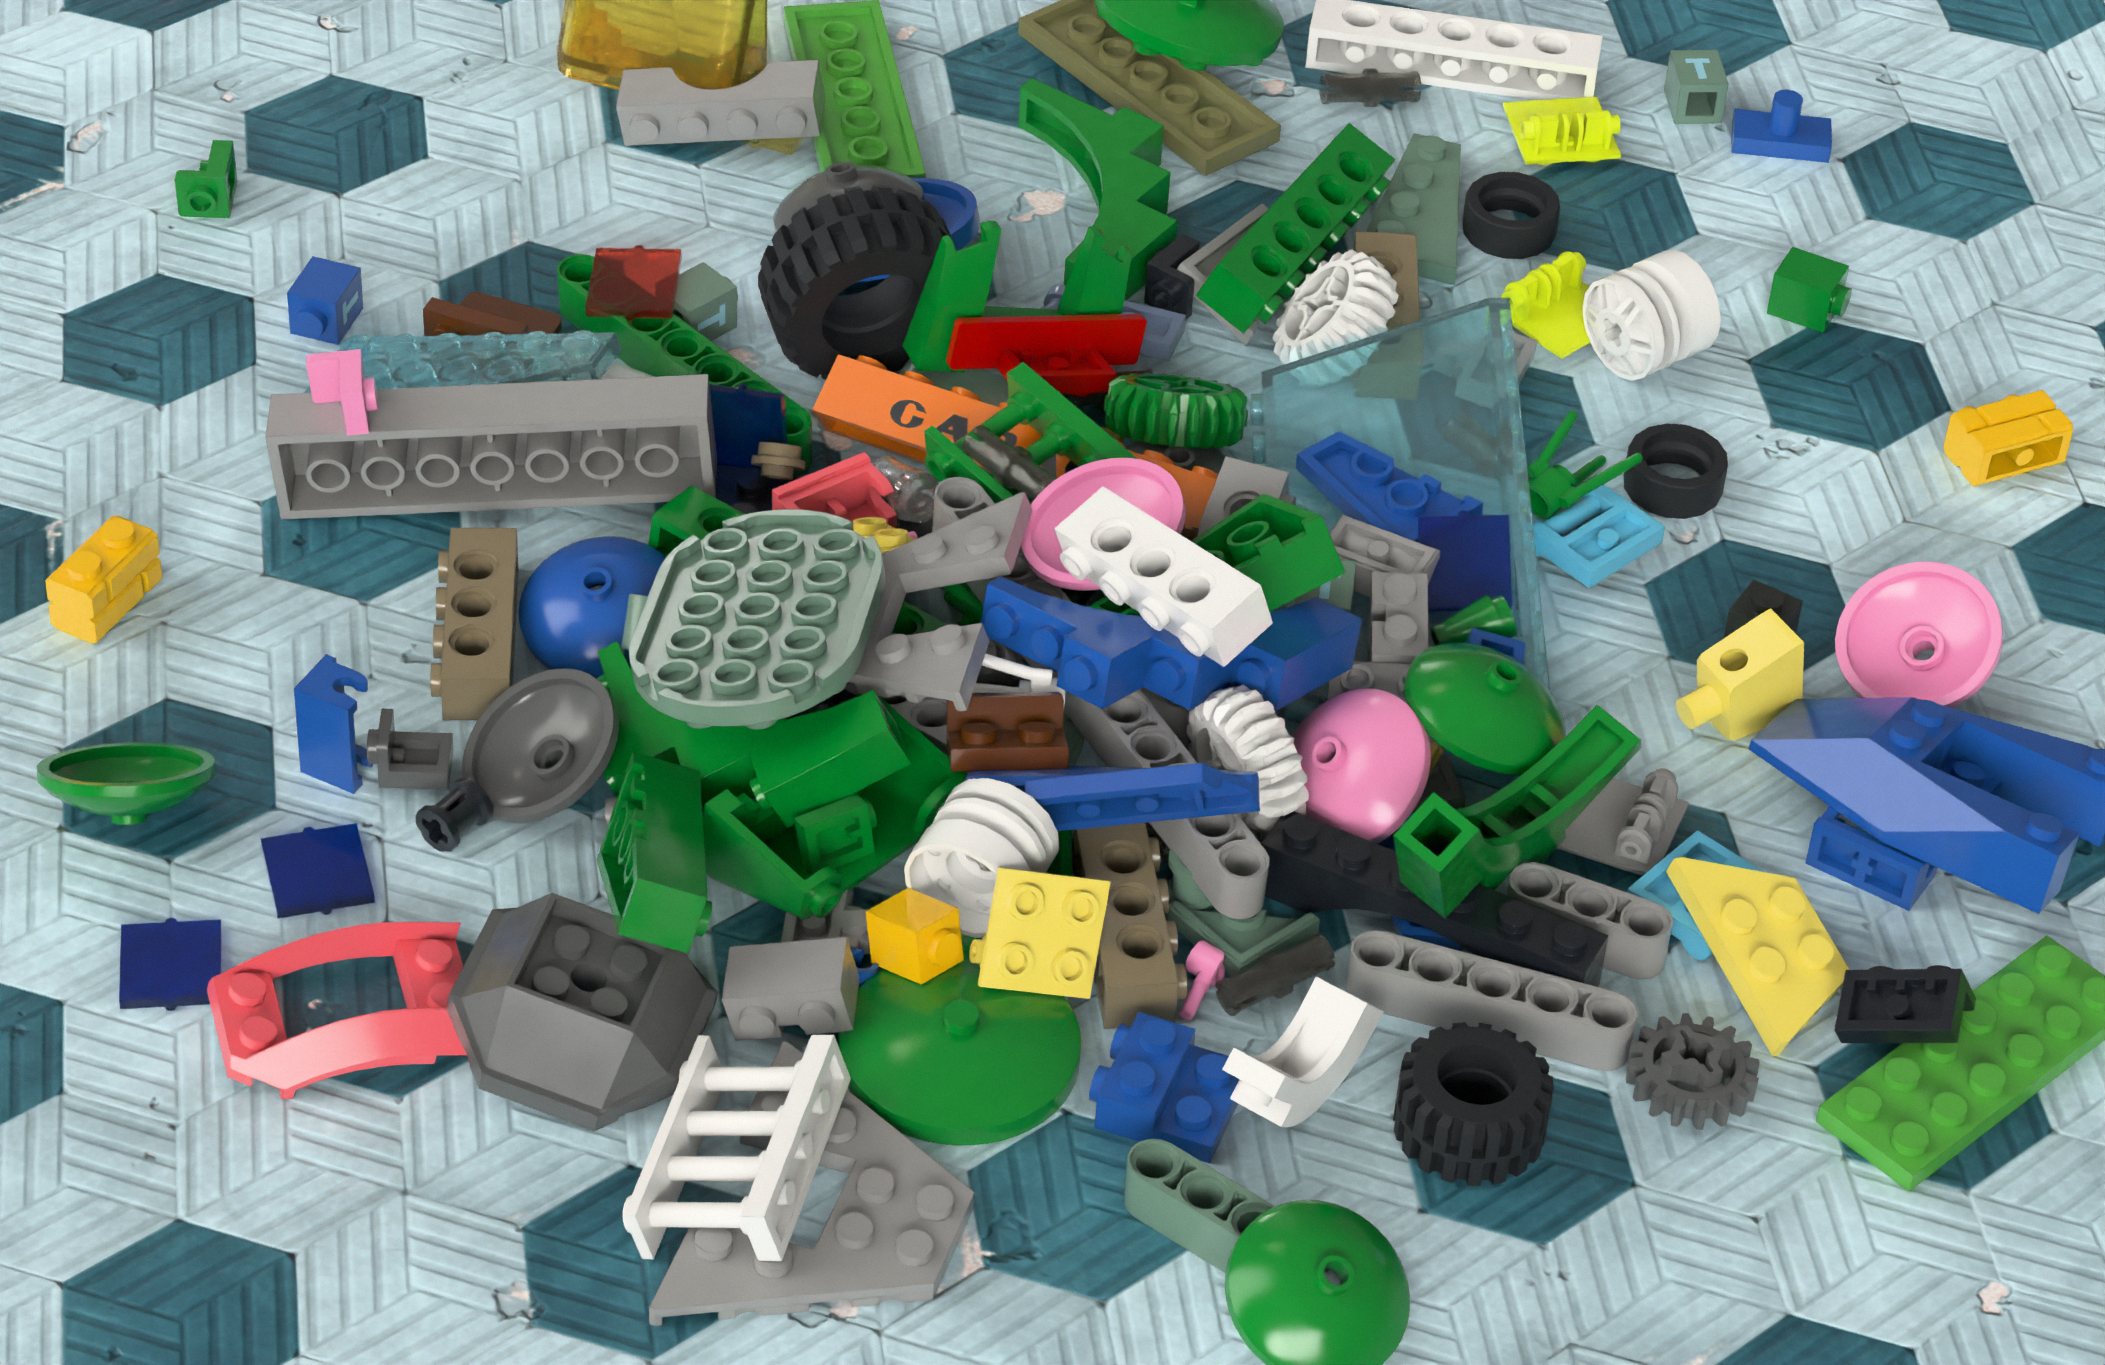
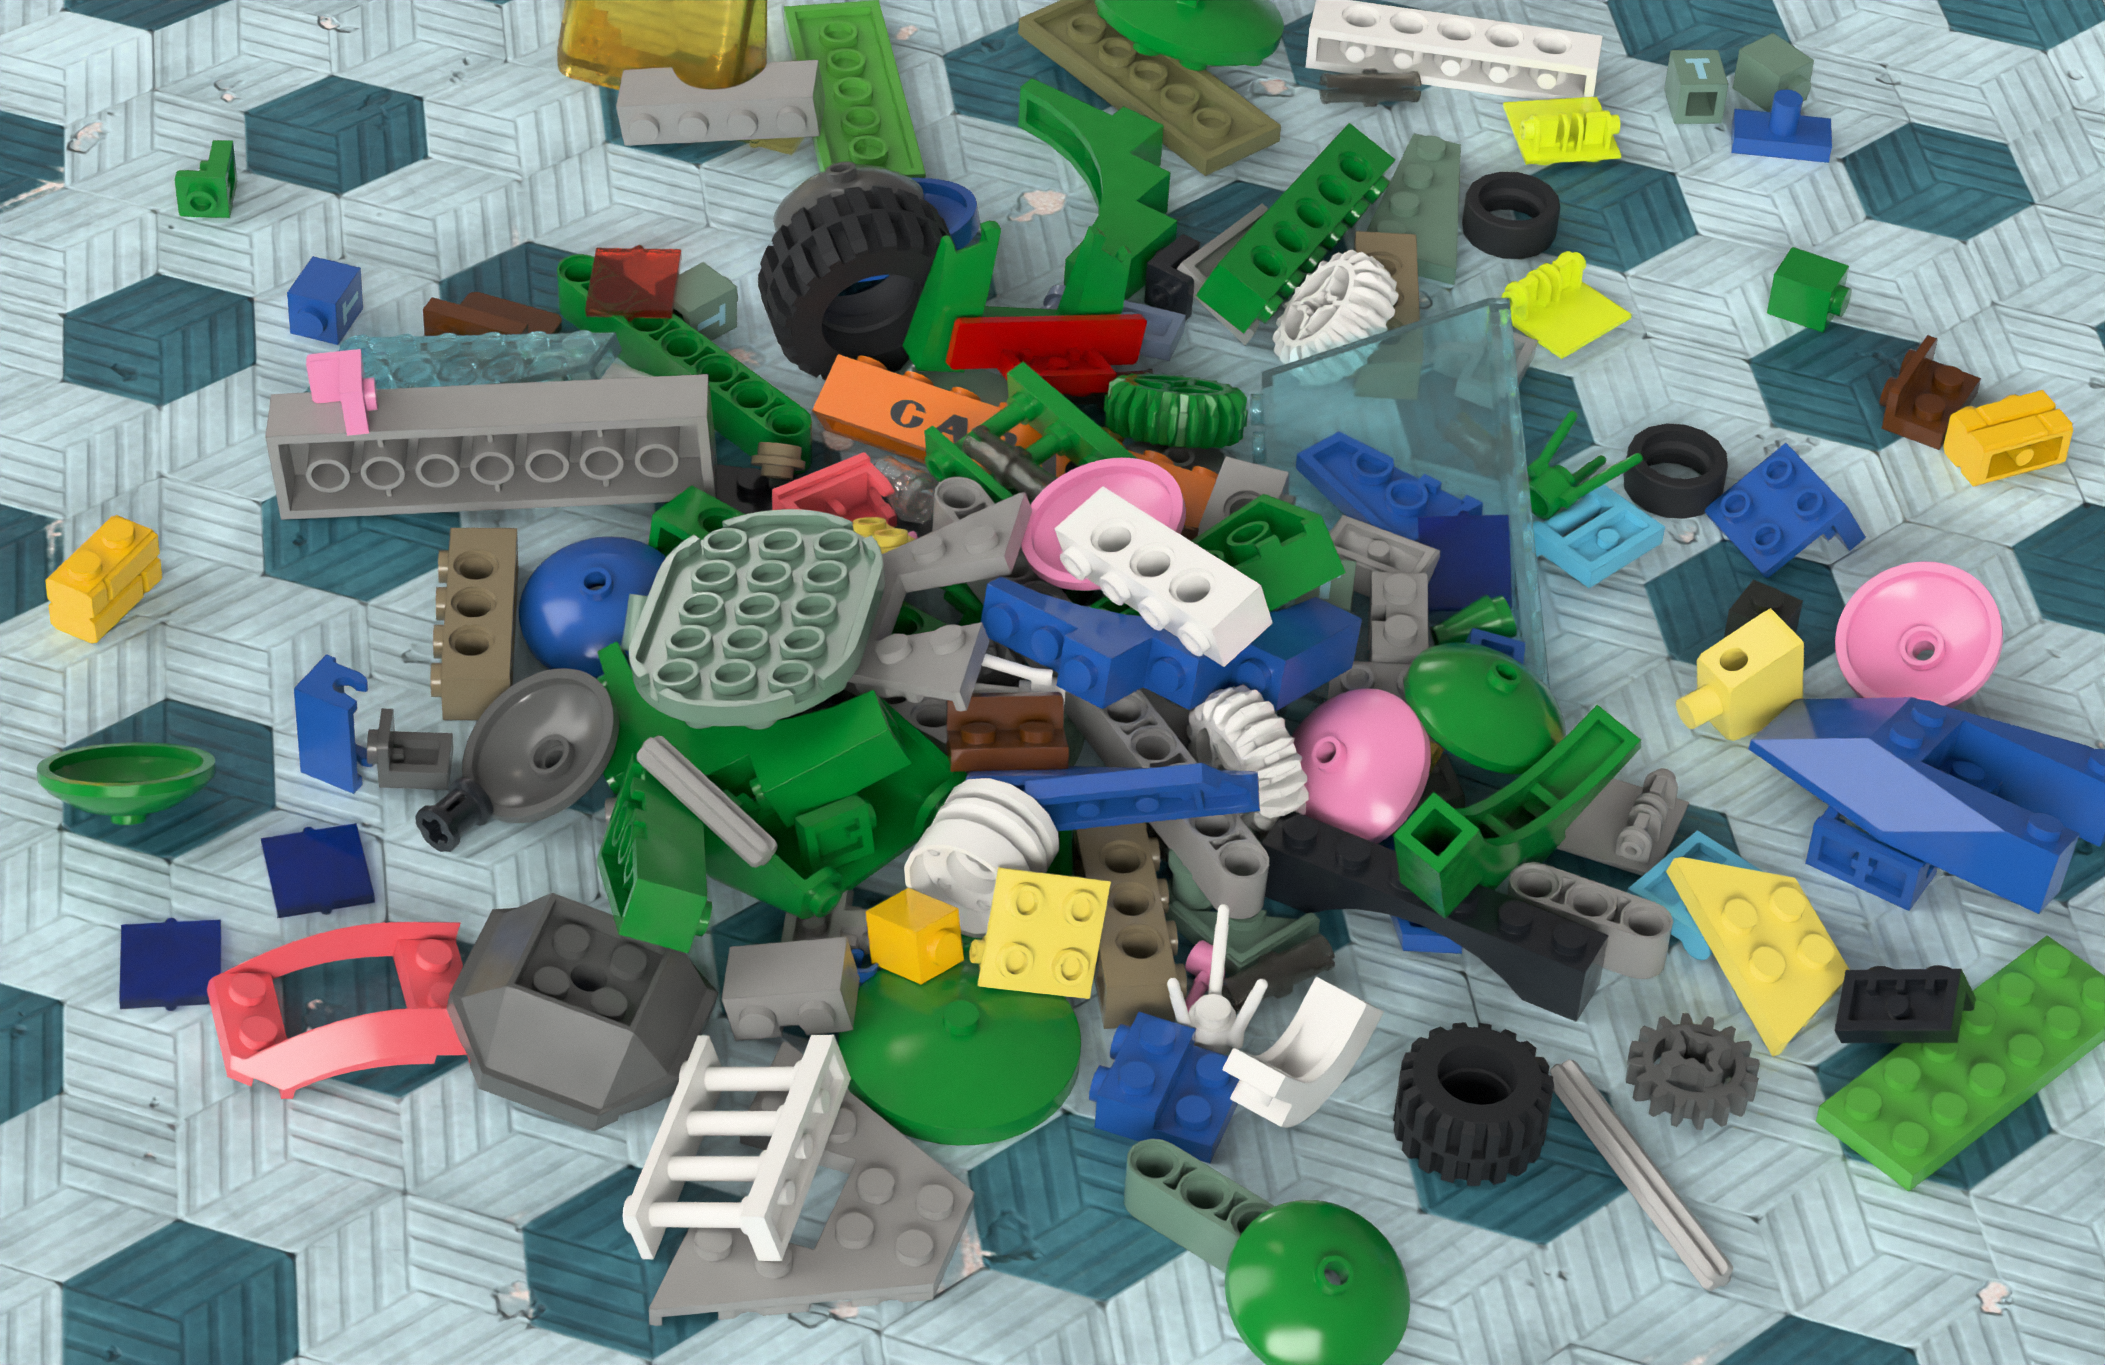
clear blue piece [709,384,787,469] -> none
light grey beam [1346,930,1637,1071] -> none
white wheel [1582,249,1721,381] -> none
none -> light grey axle [636,736,778,868]
none -> white plant [1167,904,1268,1055]
none -> light grey axle [1550,1059,1733,1291]
none -> blue bracket [1705,443,1866,578]
none -> sand green brick [1732,33,1814,112]
none -> reddish brown bracket [1879,335,1981,450]

